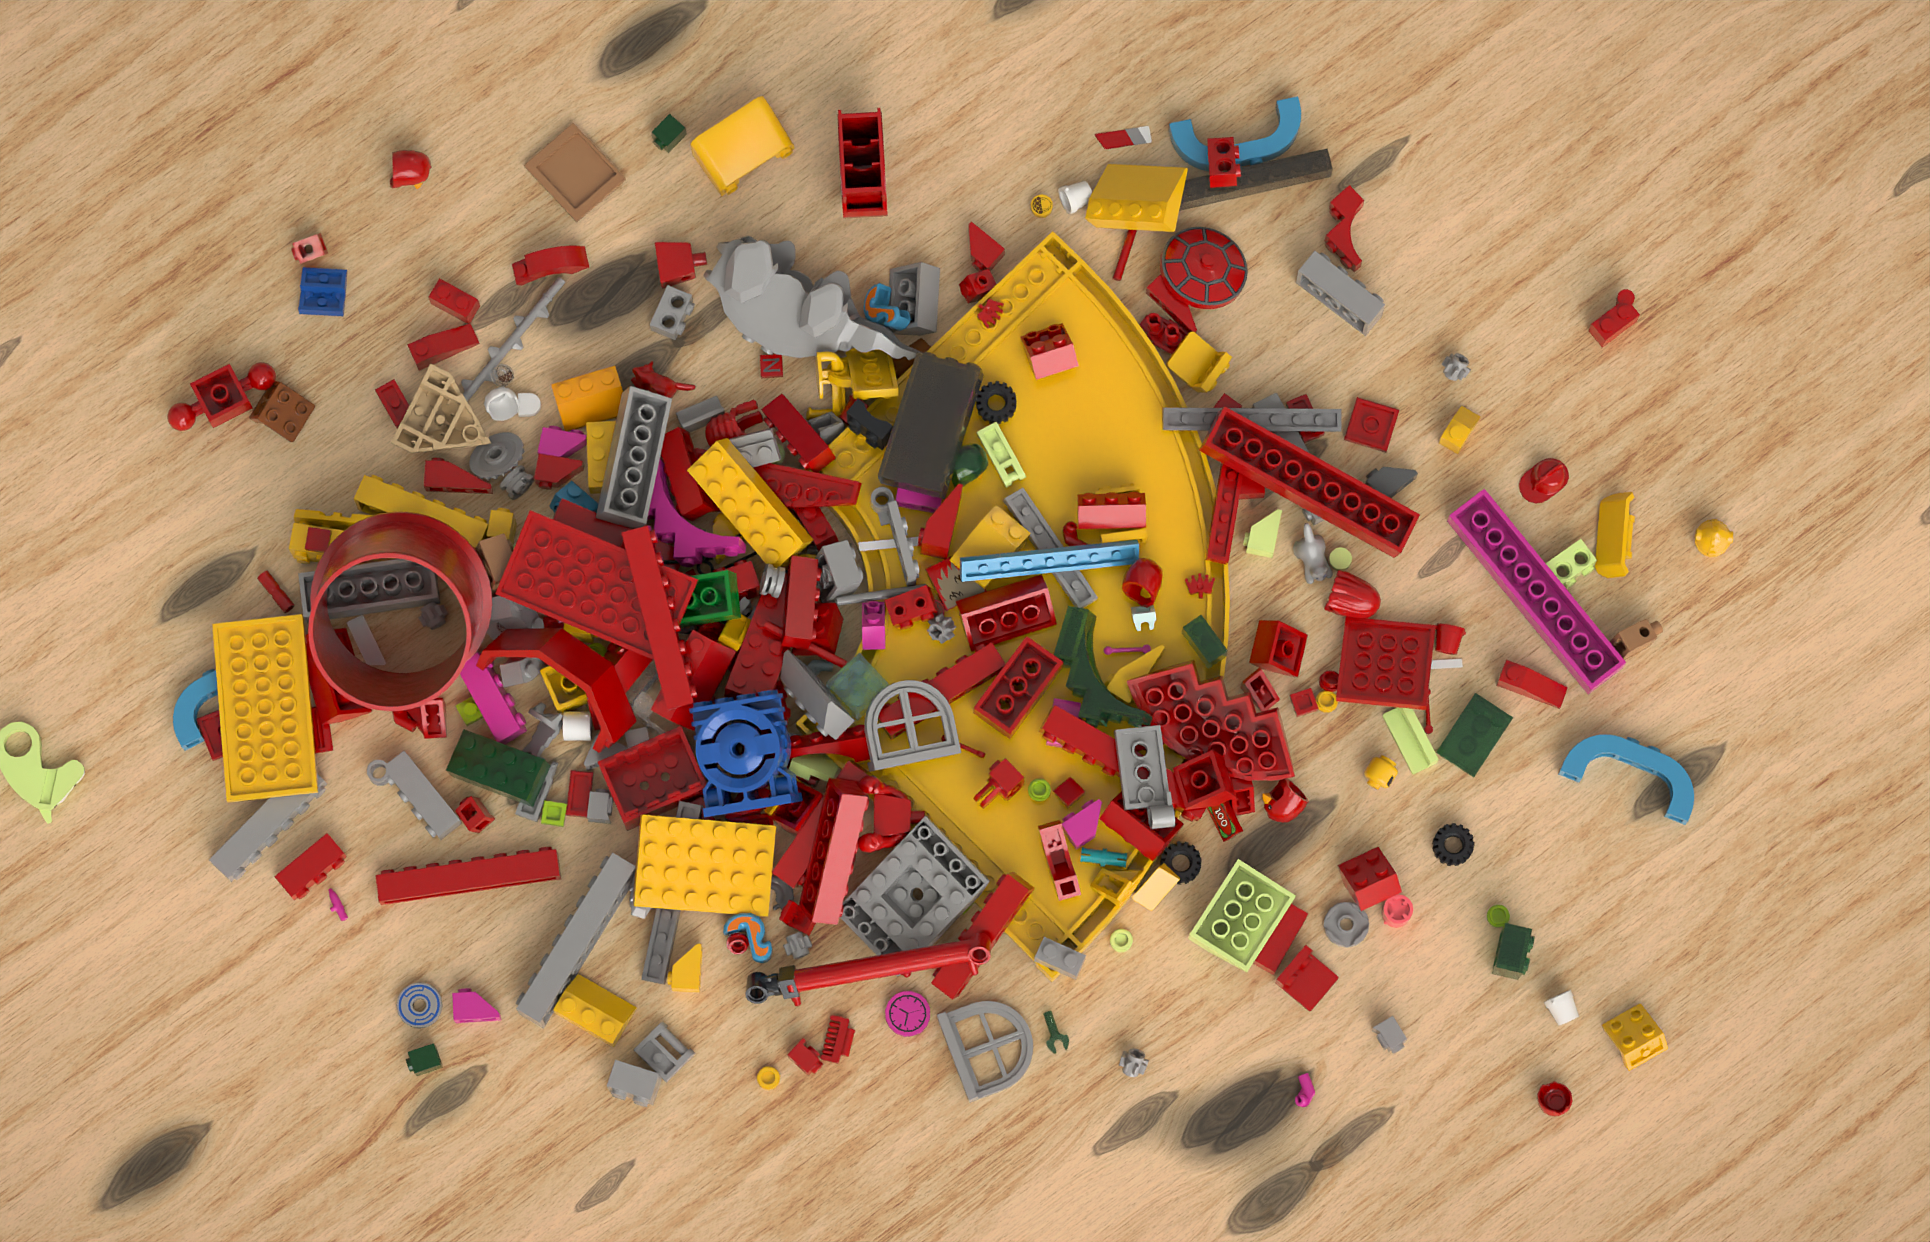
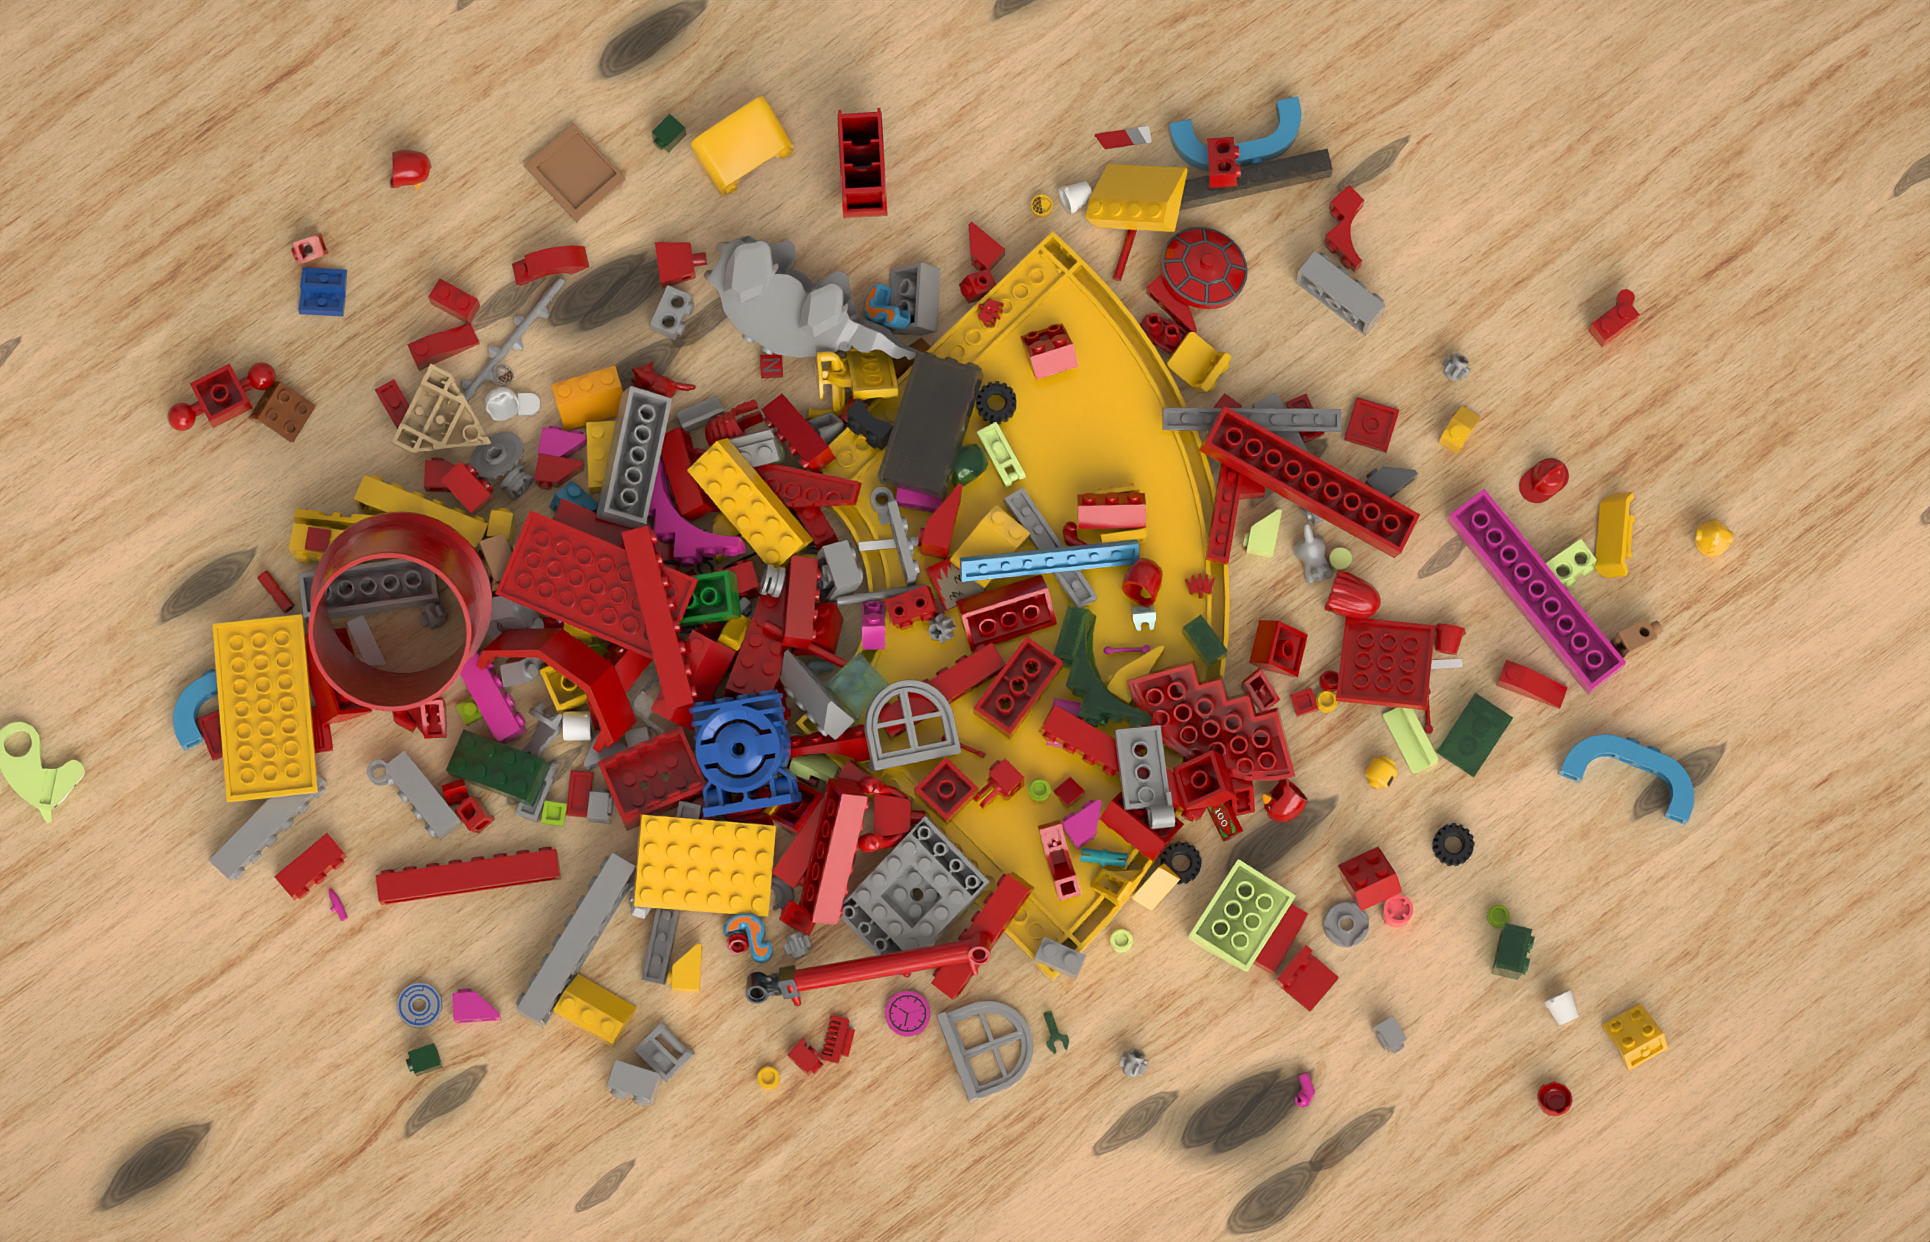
none -> red brick [440,462,495,515]
none -> red plate [442,779,469,806]
none -> red brick [914,757,979,825]

